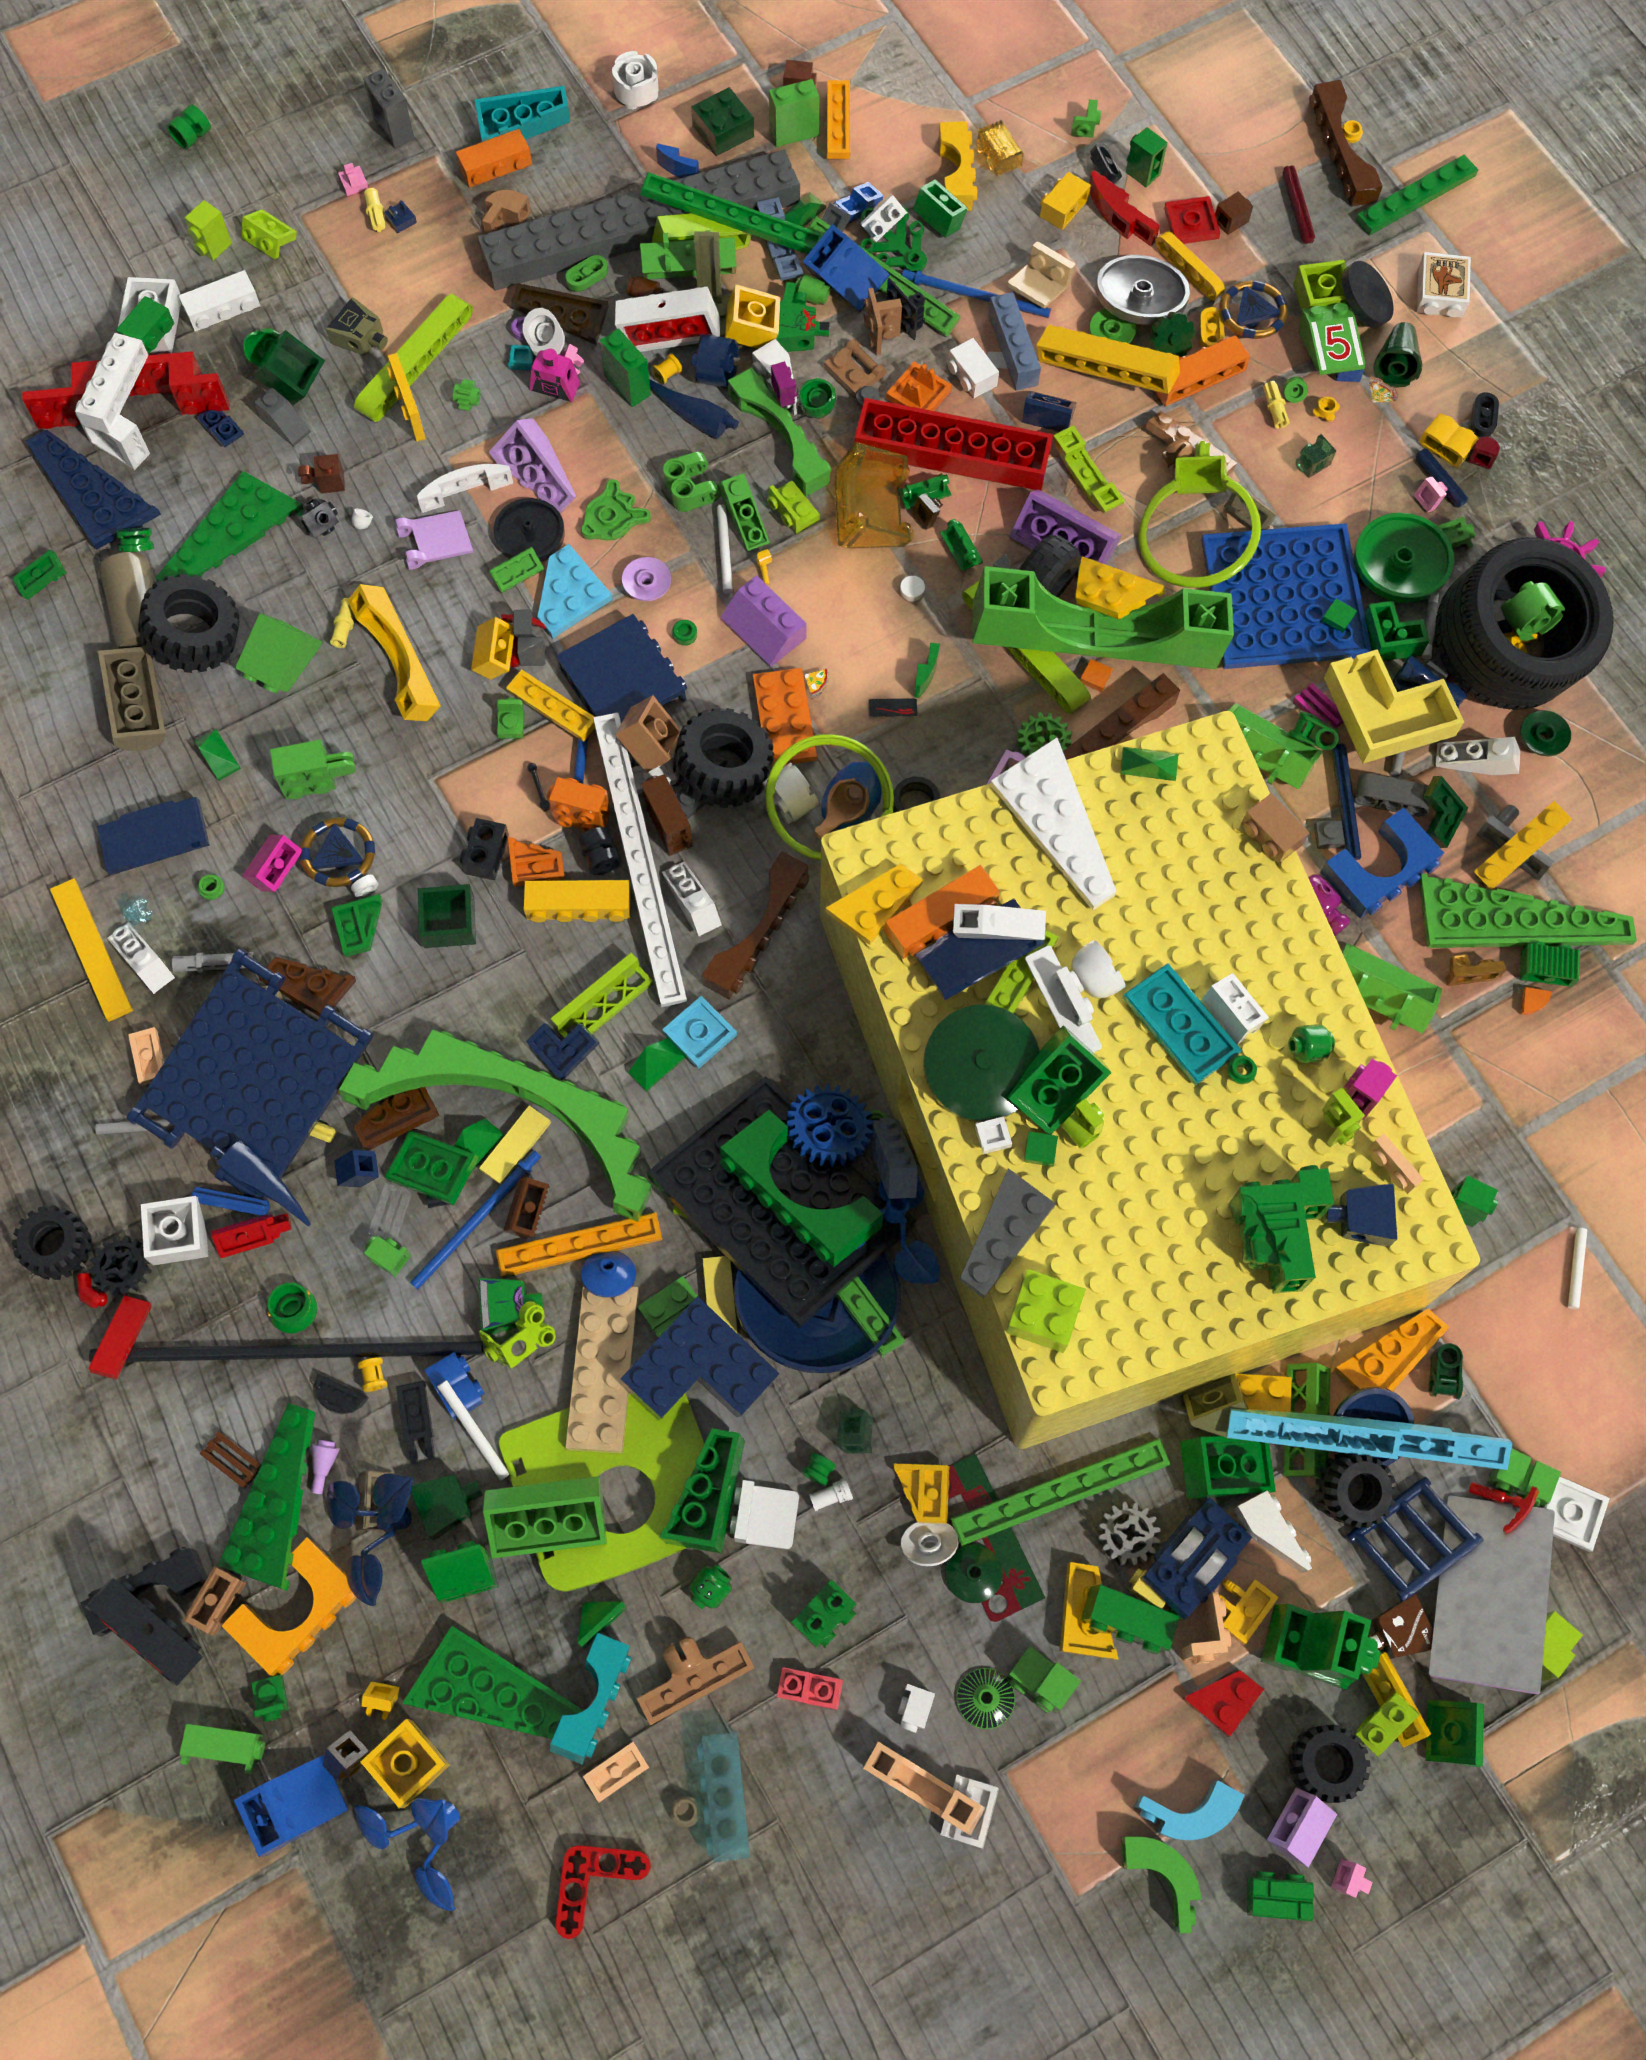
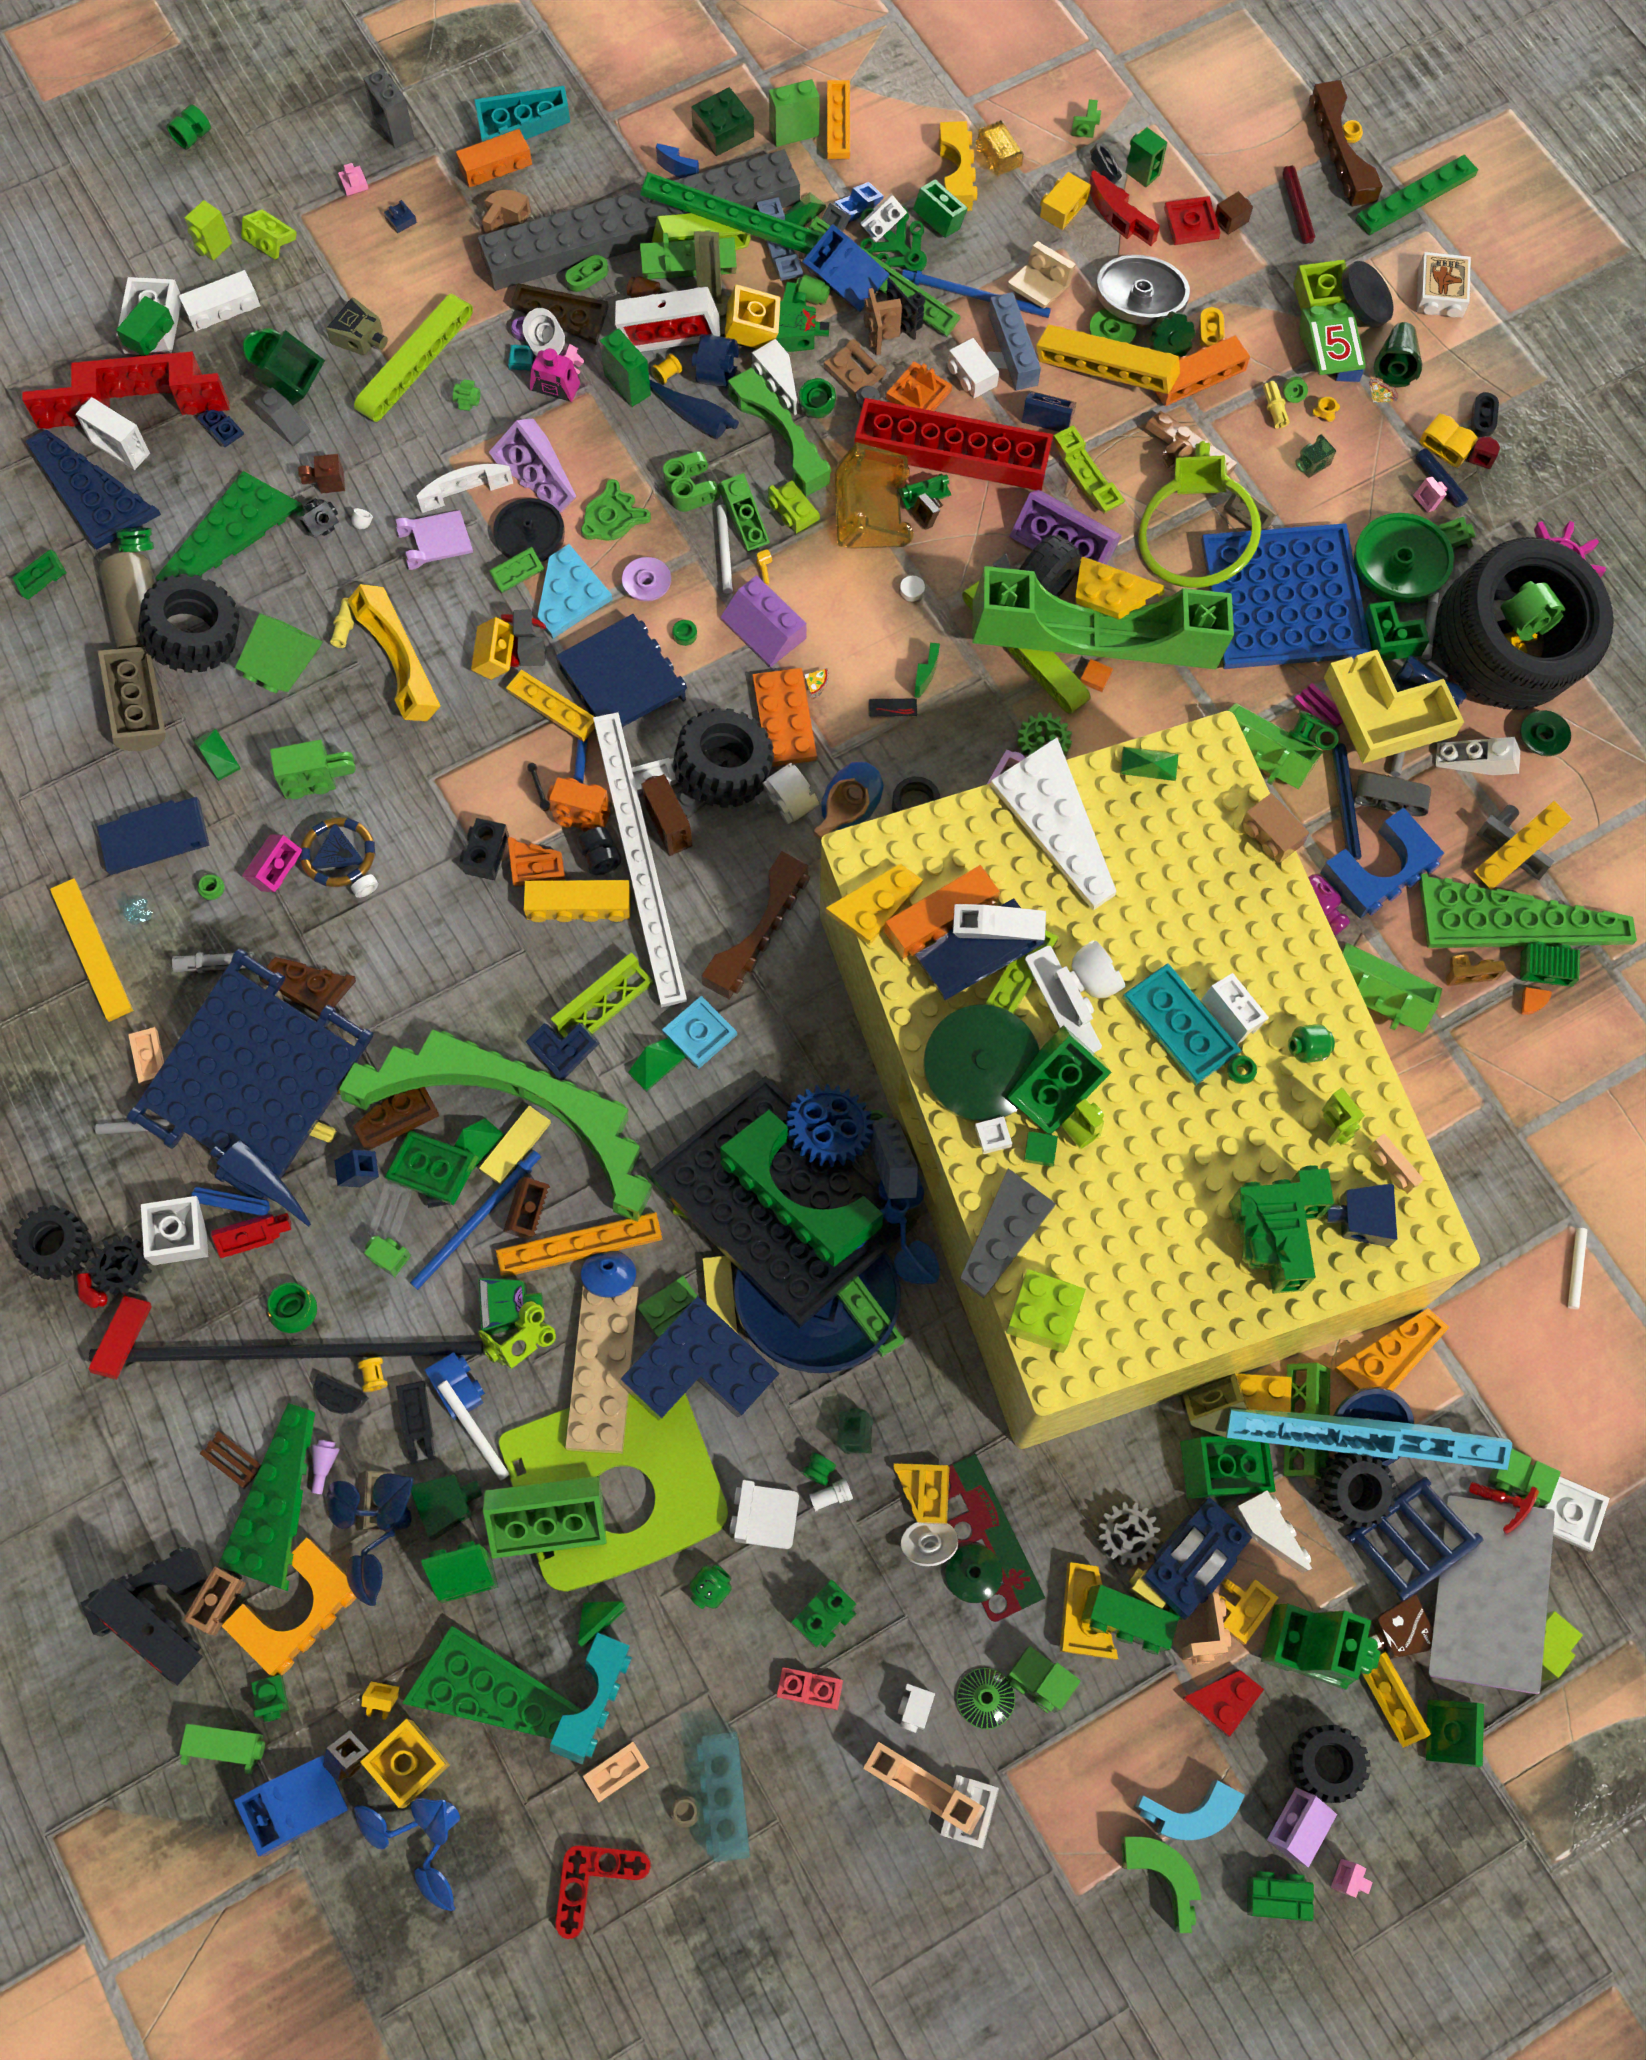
white brick [75,333,148,433] -> none
white slope [107,922,175,994] -> none
green wing [331,894,383,958] -> none
light yellow axle [364,188,386,233] -> none
yellow wing [386,353,426,442] -> none
dark green piece [417,884,476,948] -> none
bright green bracket [497,698,525,738] -> none
white brick [612,51,659,110] -> none
medium nougat brick [615,695,681,773] -> none
medium nougat plate [637,1637,754,1725] -> none
green wedge [659,1428,745,1554] -> none
white slope [662,861,722,936] -> none
lime brick [765,734,894,861] -> none
magenta piece [771,361,797,407] -> none
copper brick [783,59,817,87] -> none
green hinge [940,519,983,571] -> none
bright green tile [950,1438,1171,1547] -> none
reddish brown arch [1063,673,1180,760] -> none
yellow beam [1156,231,1225,301] -> none
piece [1220,280,1288,339] -> none
dark grey plate [1314,821,1345,849] -> none
green tile [1322,599,1357,633] -> none
dark pink brick [1344,1058,1397,1120] -> none
lime plate [1355,1691,1419,1757] -> none
dark green plate [1423,776,1468,848] -> none
dark green piece [1428,1343,1463,1399] -> none
green brick [1451,1175,1498,1227] -> none

